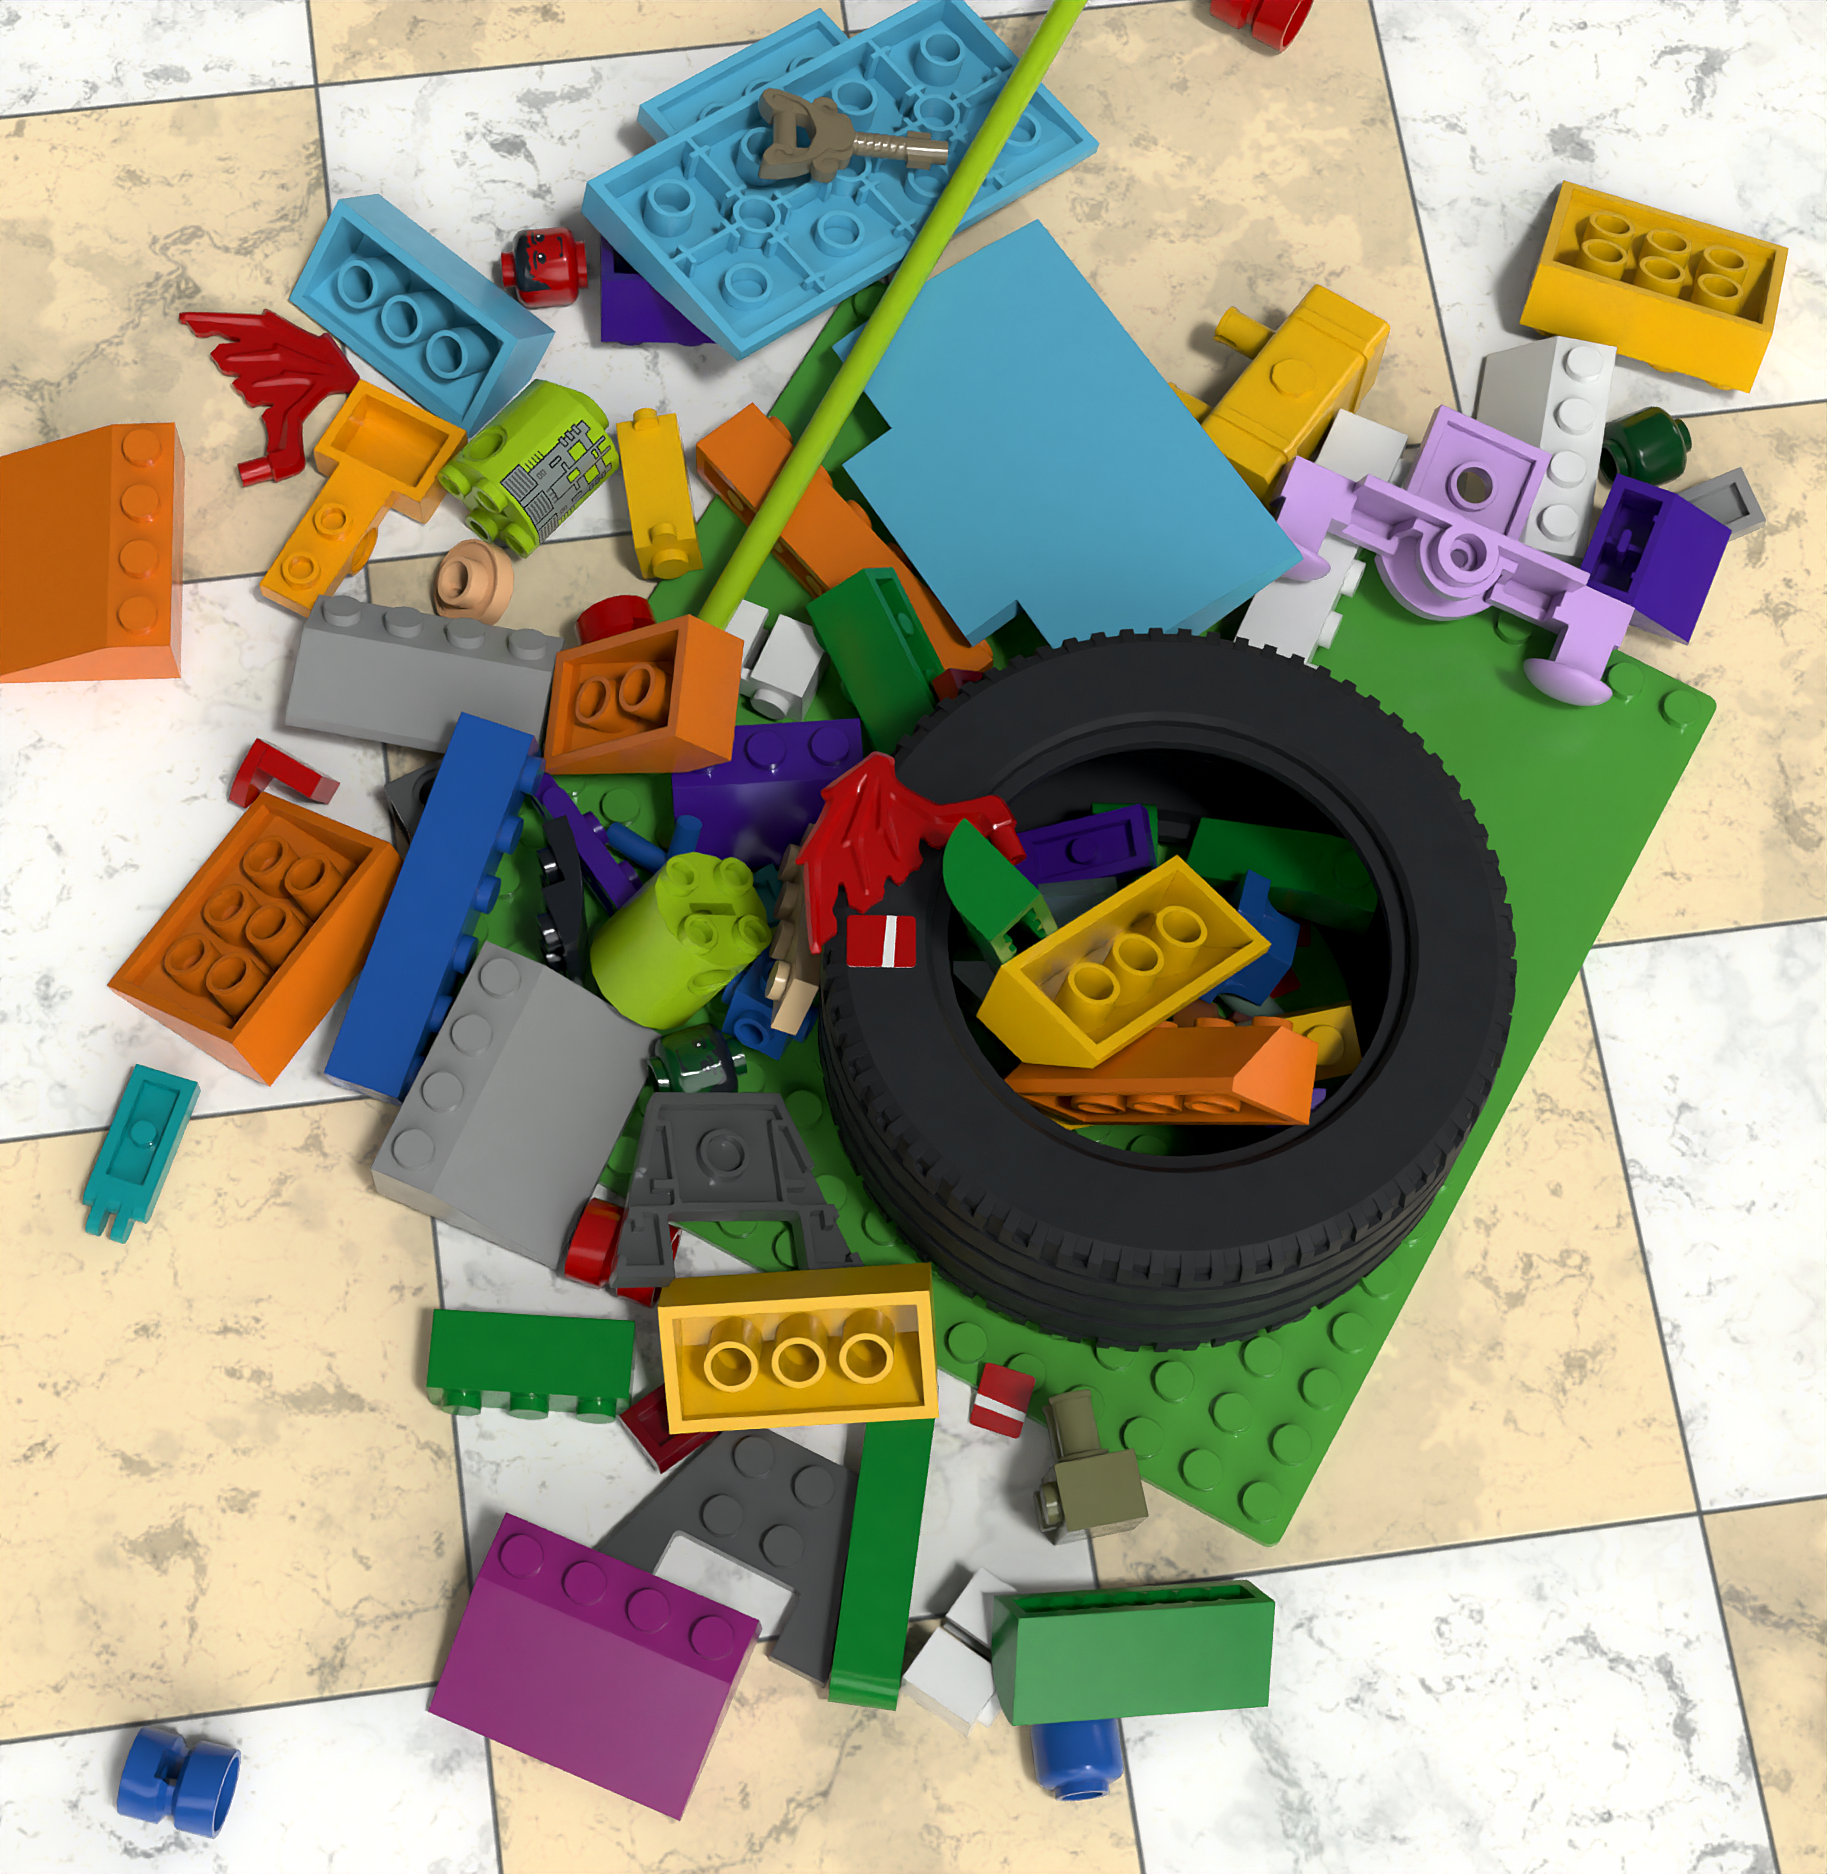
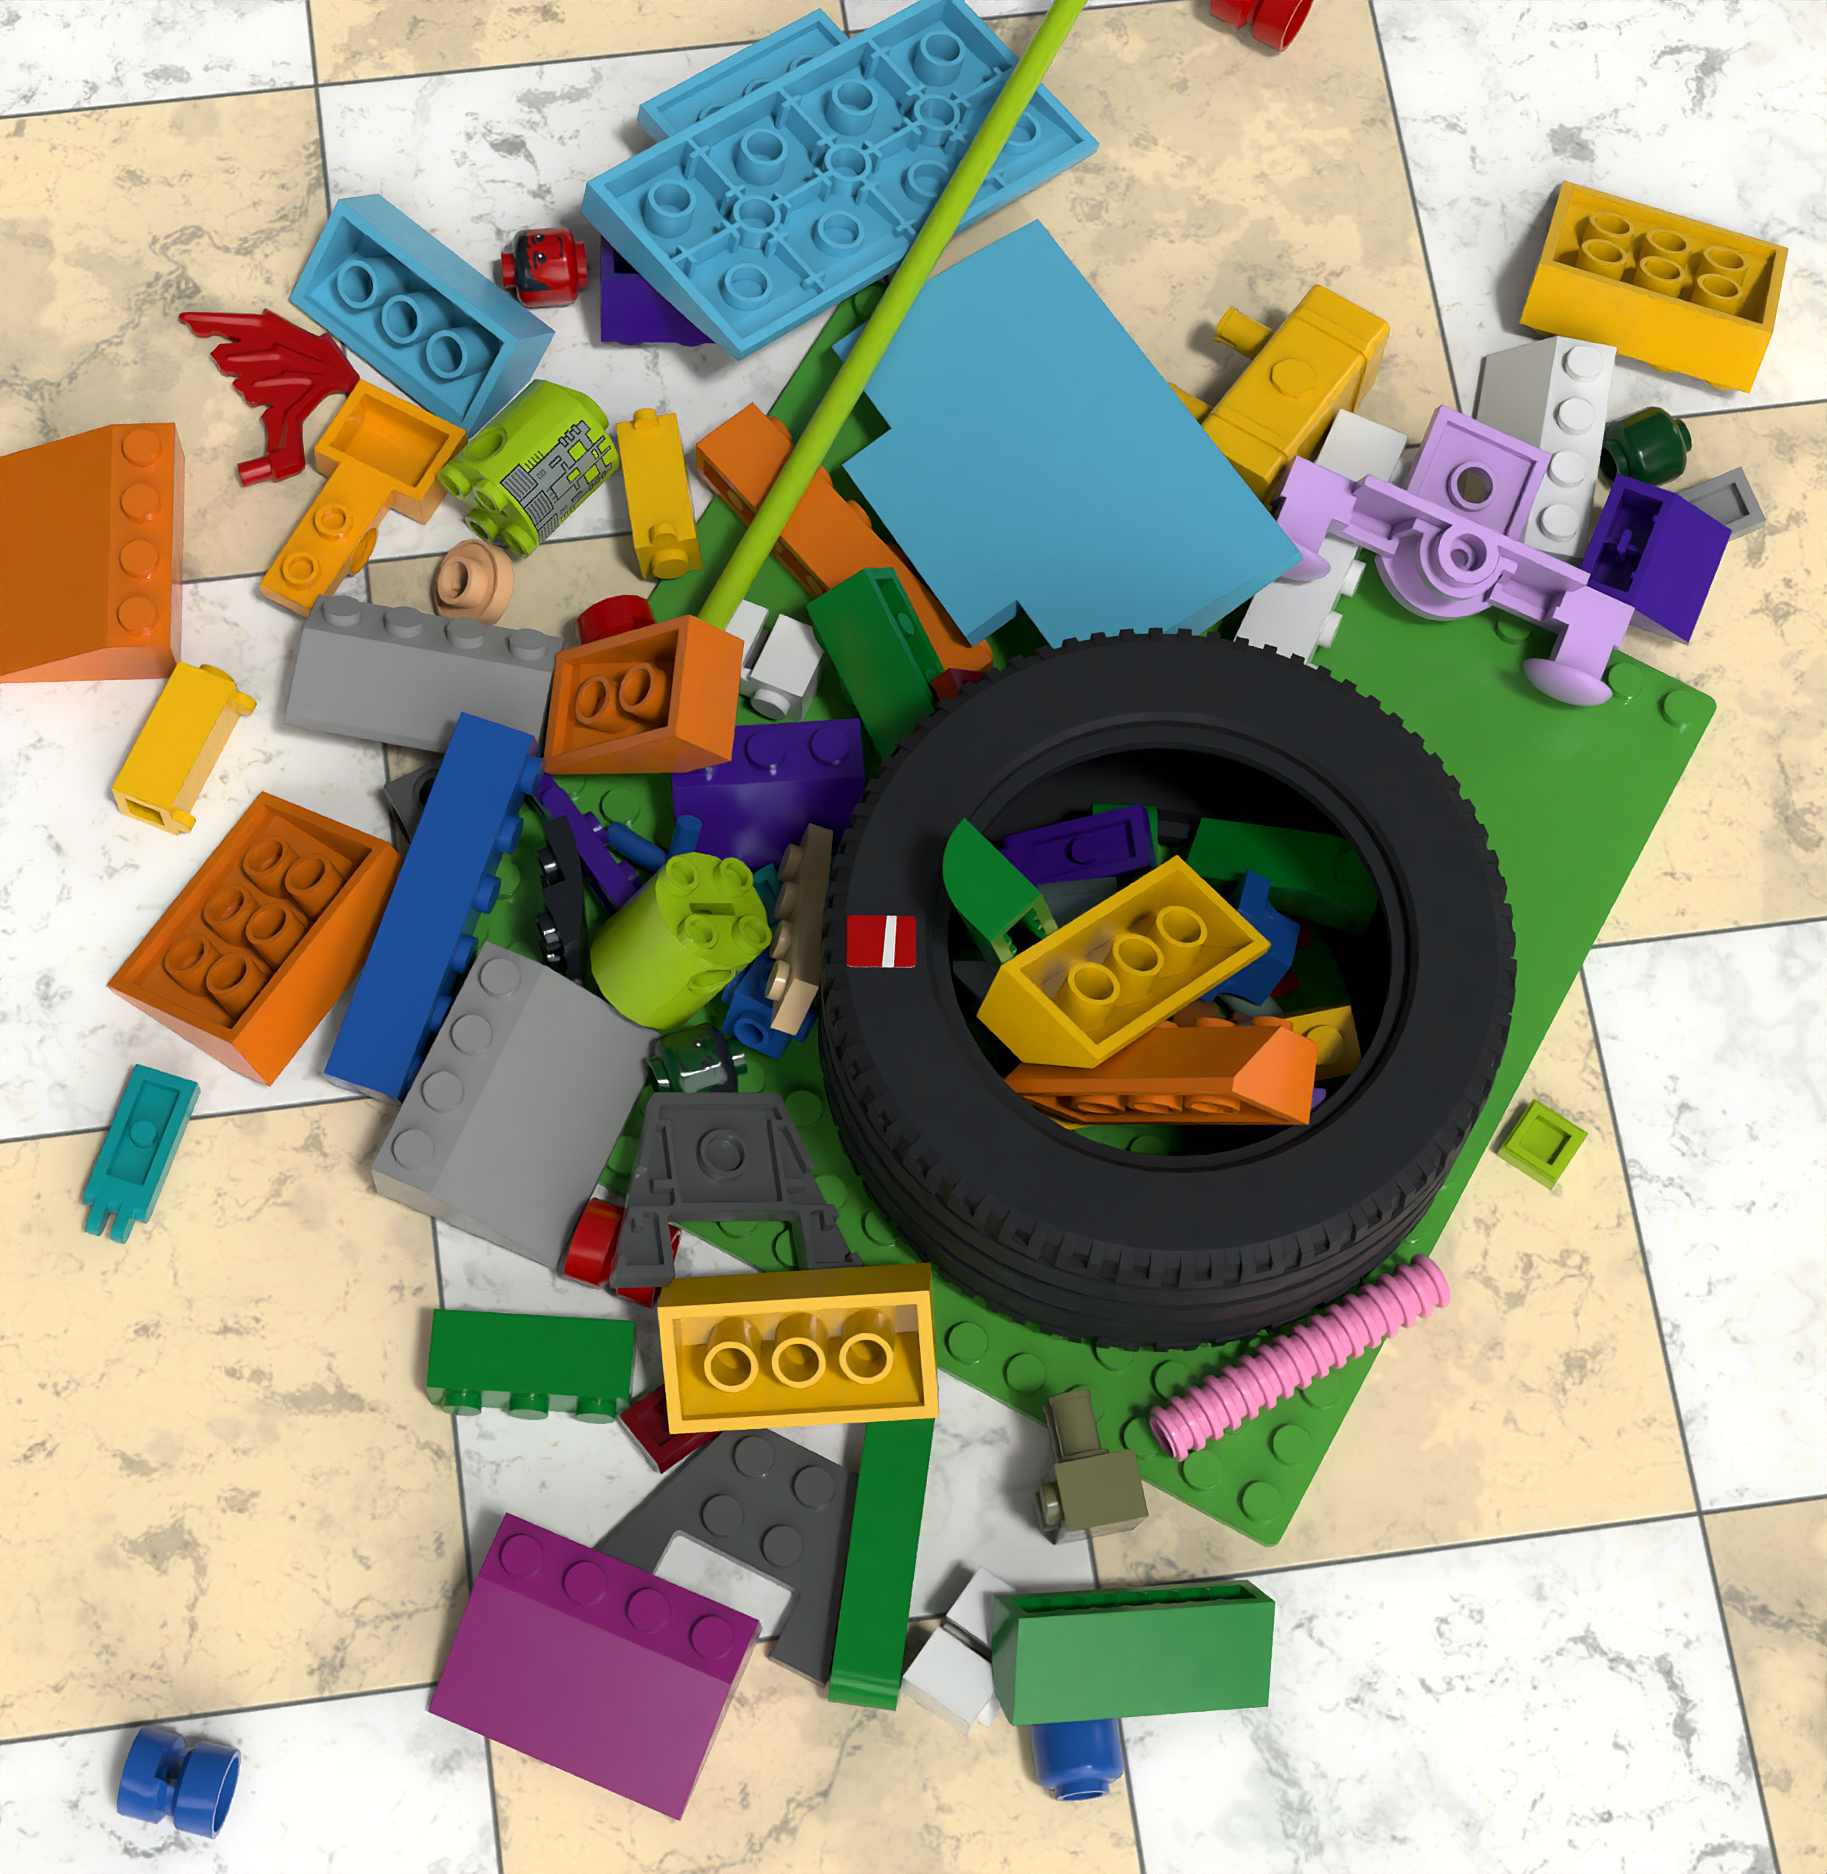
red tile [229,738,340,809] -> none
dark tan piece [758,88,948,183] -> none
red animal [795,751,1027,955] -> none
red sticker [970,1362,1036,1439] -> none
none -> yellow brick [111,661,257,836]
none -> bright pink piece [1149,1253,1450,1462]
none -> lime tile [1497,1098,1588,1190]

